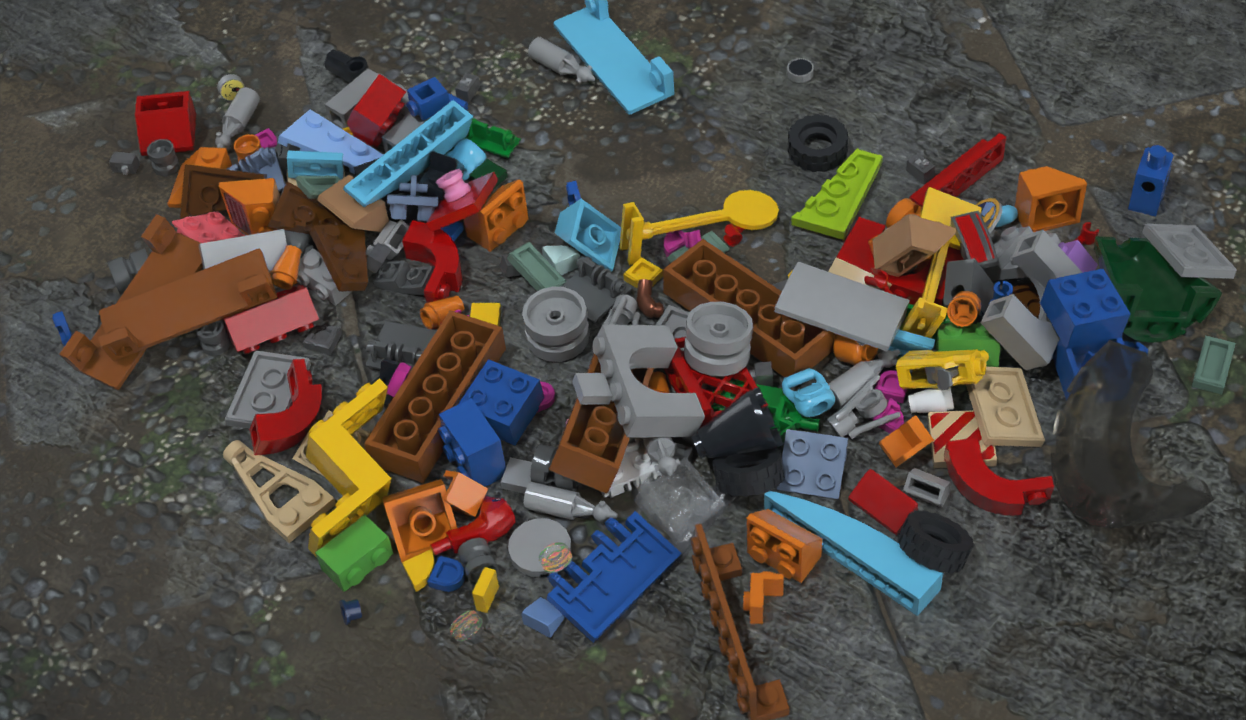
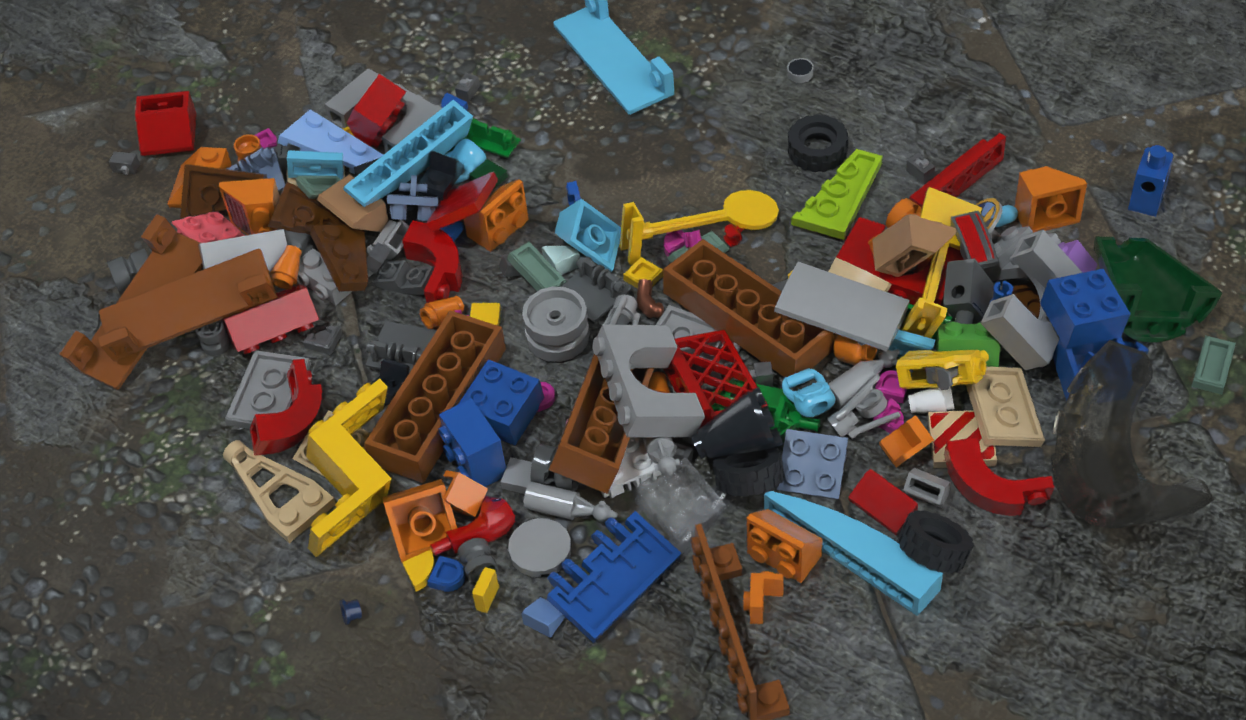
blue tile [52,311,72,346] -> none
dark grey wheel [147,139,180,177] -> none
light grey wheel [215,87,260,151] -> none
tile [217,74,245,101] -> none
bright green brick [315,515,393,592] -> none
black piece [324,49,369,83] -> none
dark pink tile [387,362,412,397] -> none
blue brick [407,77,450,120] -> none
bright pink wheel [436,169,471,202] -> none
clear tile [449,610,482,642] -> none
light grey wheel [528,37,595,84] -> none
clear tile [538,542,572,573] -> none
light grey tile [572,373,612,405] -> none
light grey wheel [684,302,753,376] -> none
red hand [864,268,893,294] -> none
orange wheel [947,291,982,327] -> none
red hand [1074,222,1099,245] -> none
light grey tile [1142,223,1237,279] -> none

